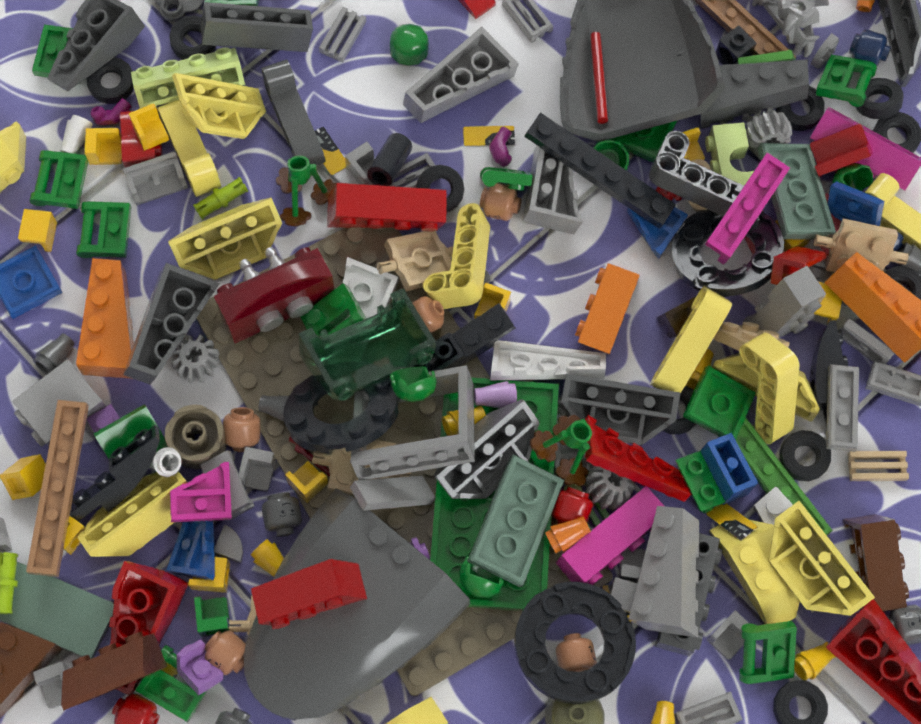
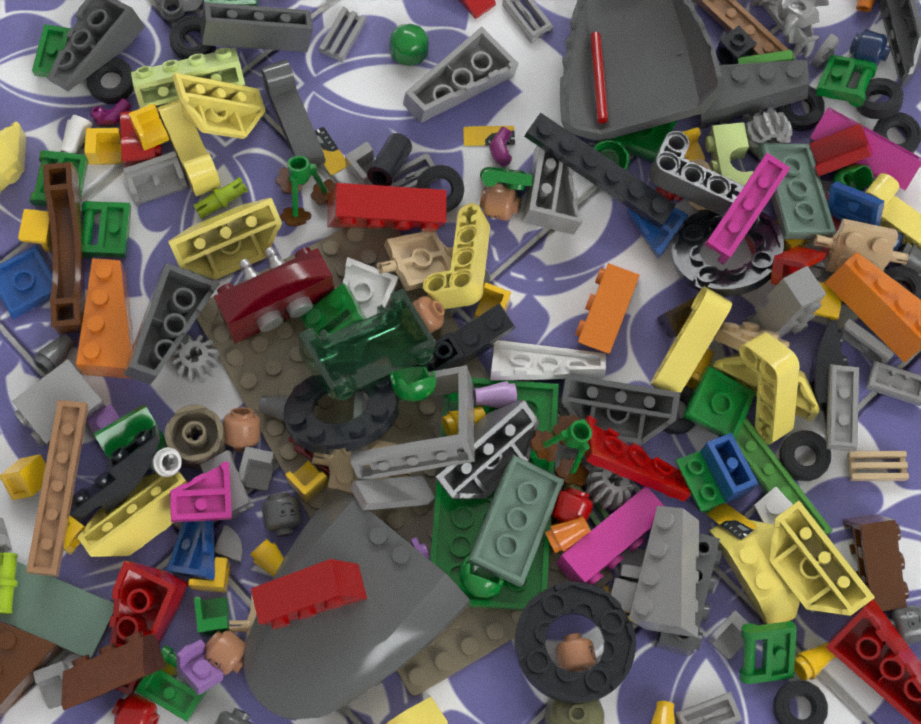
none -> reddish brown arch [43,162,86,335]

